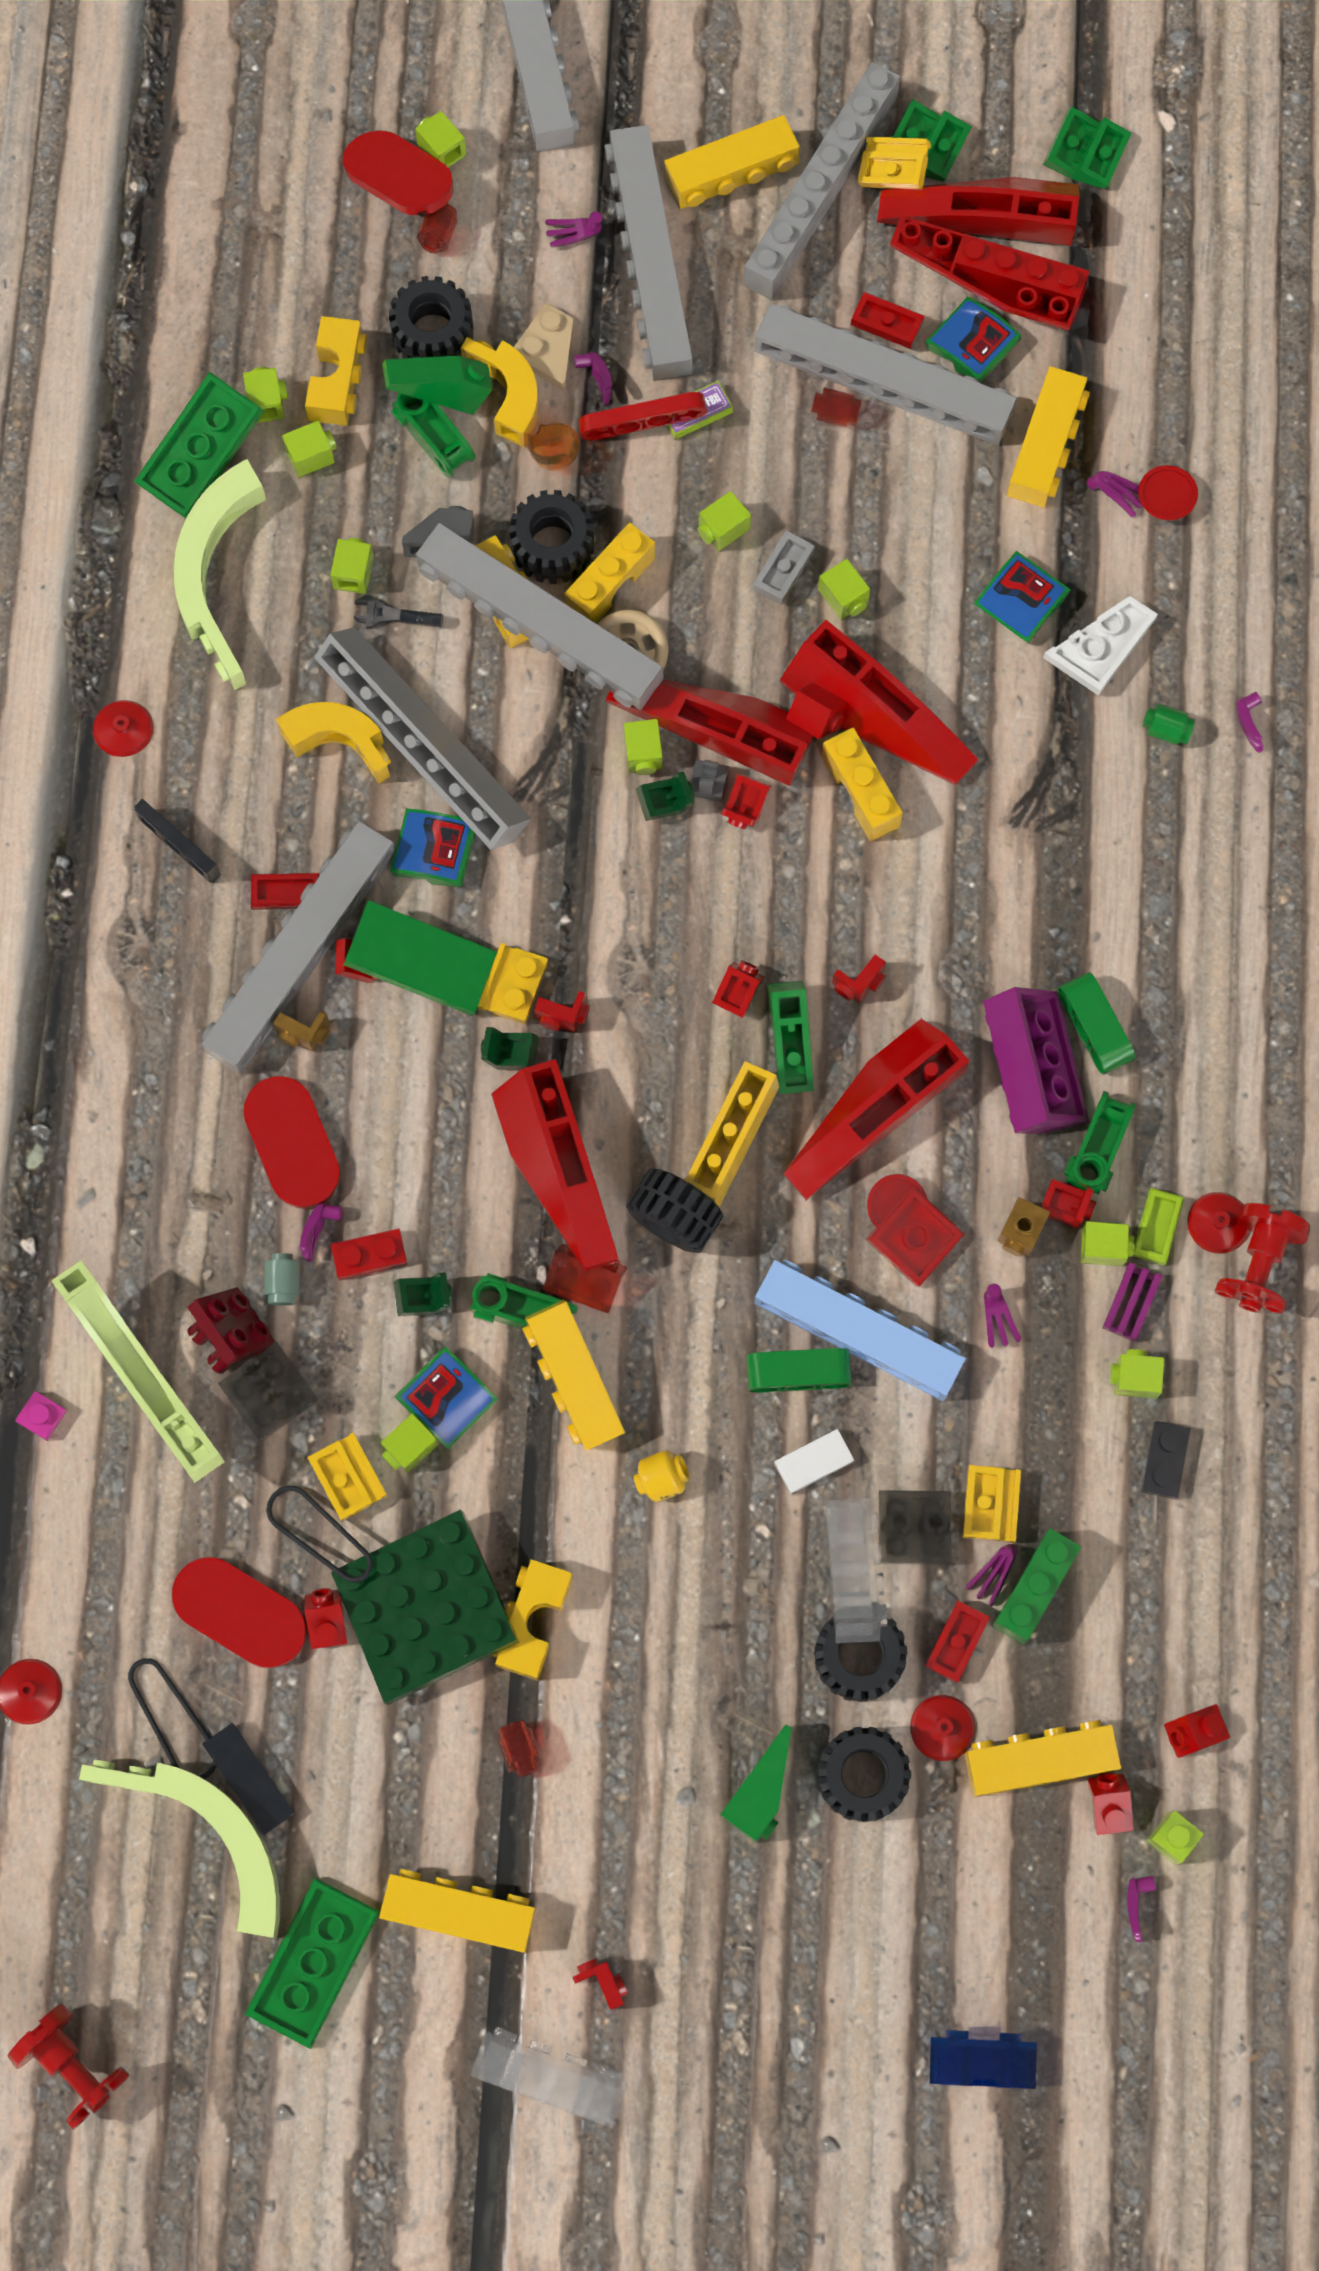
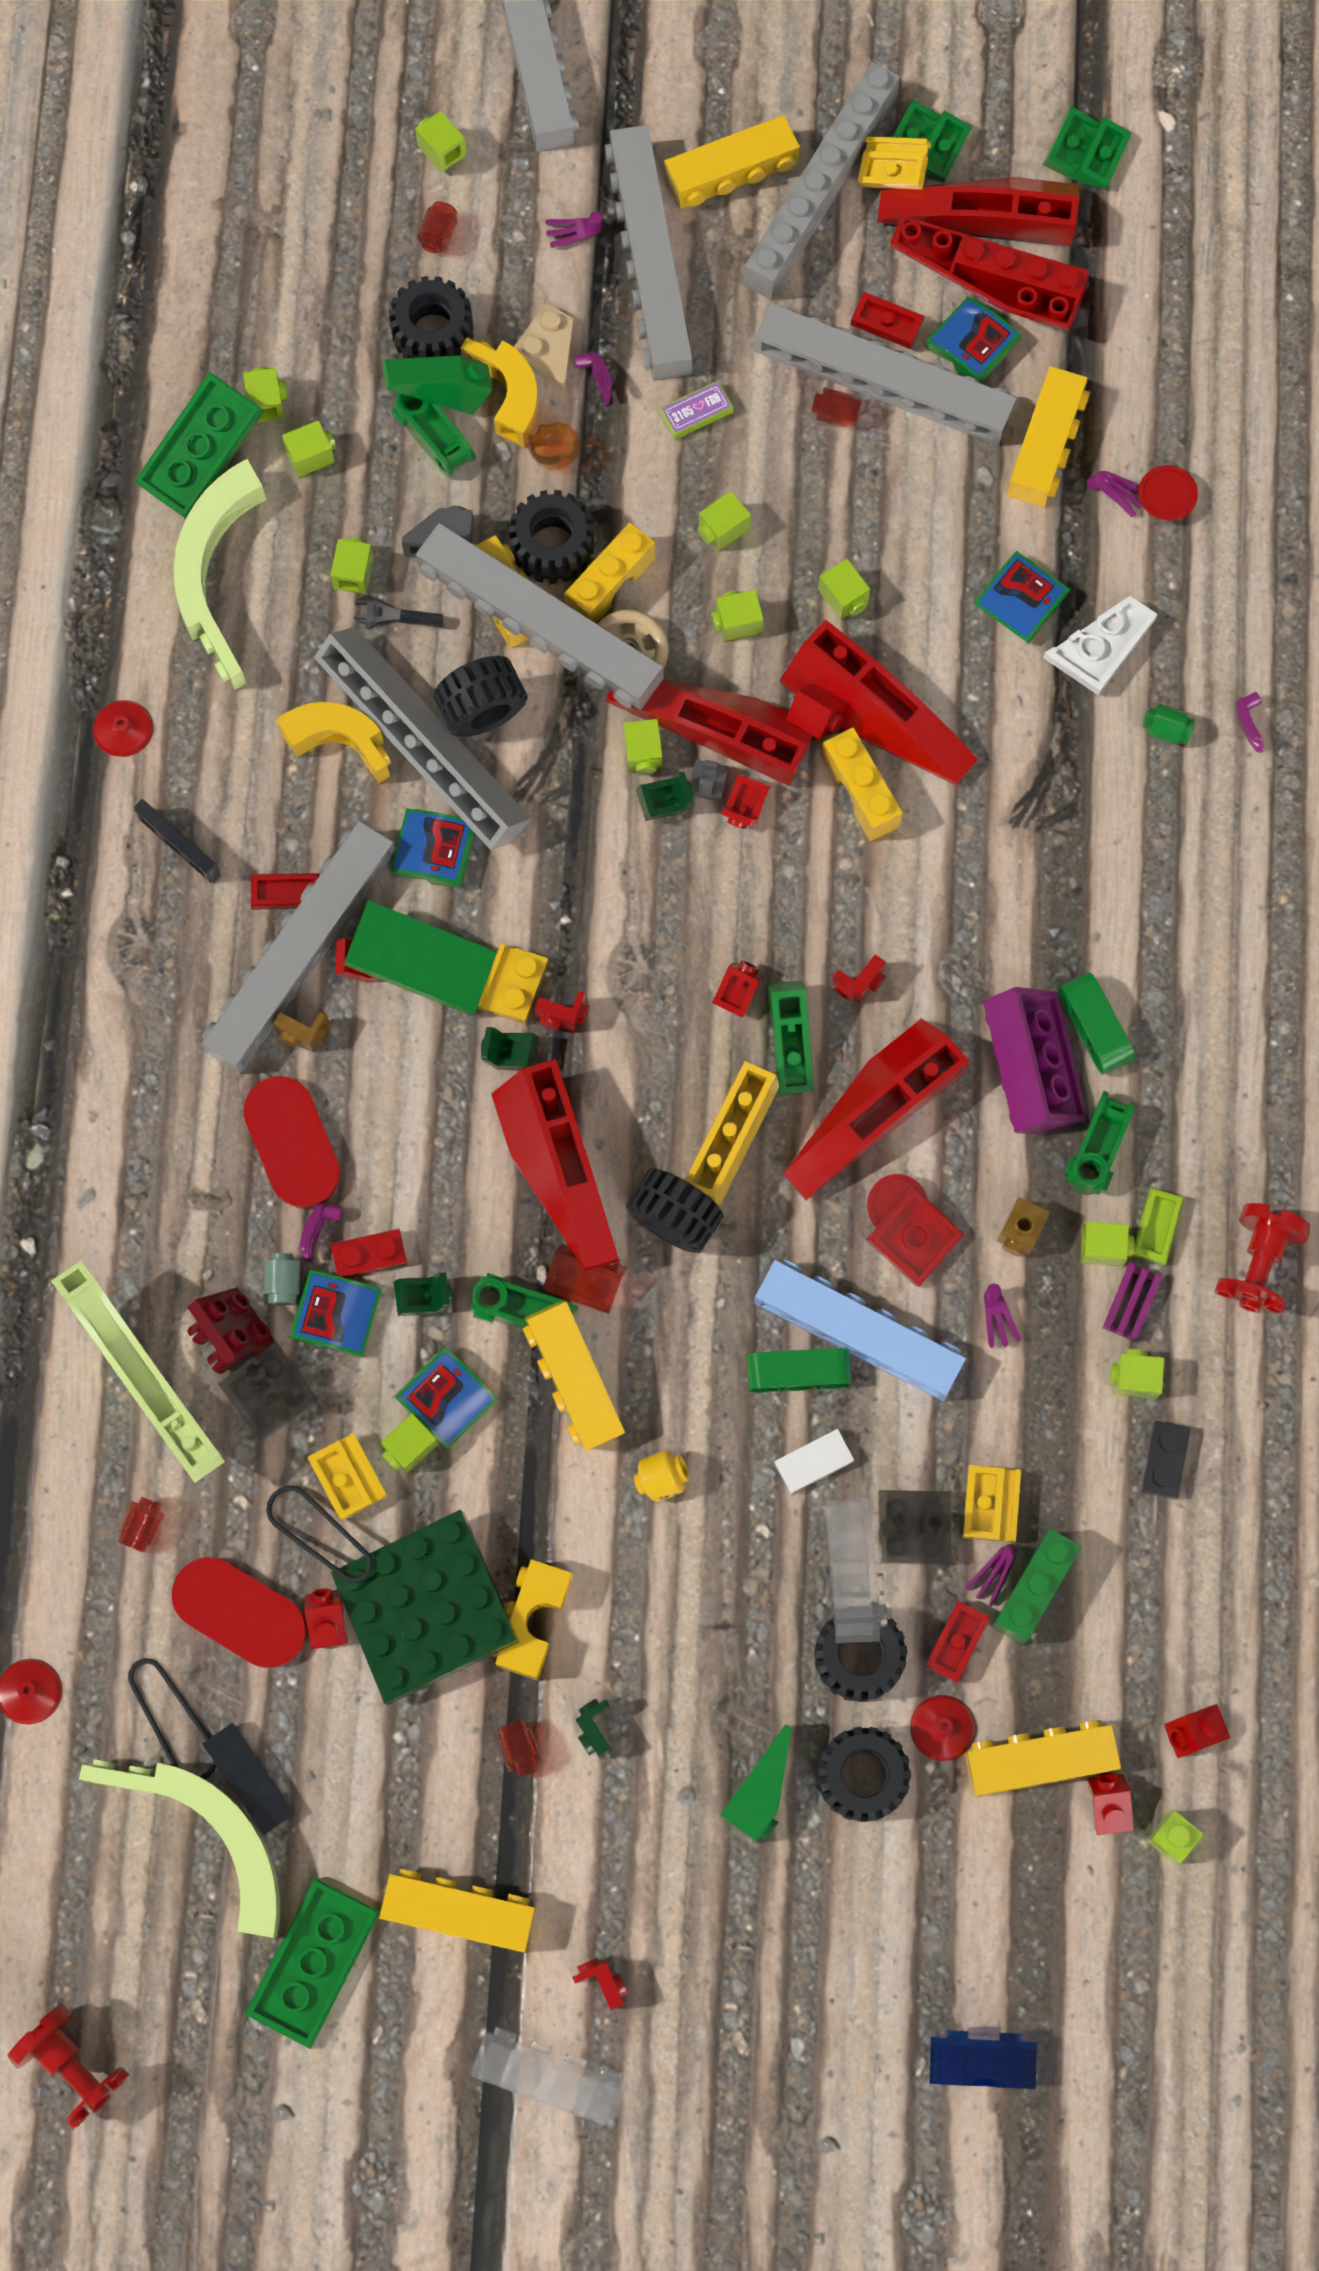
dark pink plate [15,1391,67,1441] -> none
yellow arch [305,316,367,426] -> none
red tile [343,130,454,215] -> none
red beam [578,392,707,440] -> none
light grey plate [752,530,815,605] -> none
red bracket [1041,1179,1096,1229] -> none
magenta piece [1127,1875,1156,1943] -> none
red piece [1187,1192,1250,1254] -> none
none -> clear red brick [118,1496,165,1553]
none -> slope [289,1270,381,1358]
none -> black tyre [433,655,528,737]
none -> dark green bracket [575,1698,612,1759]
none -> lime brick [711,589,764,642]

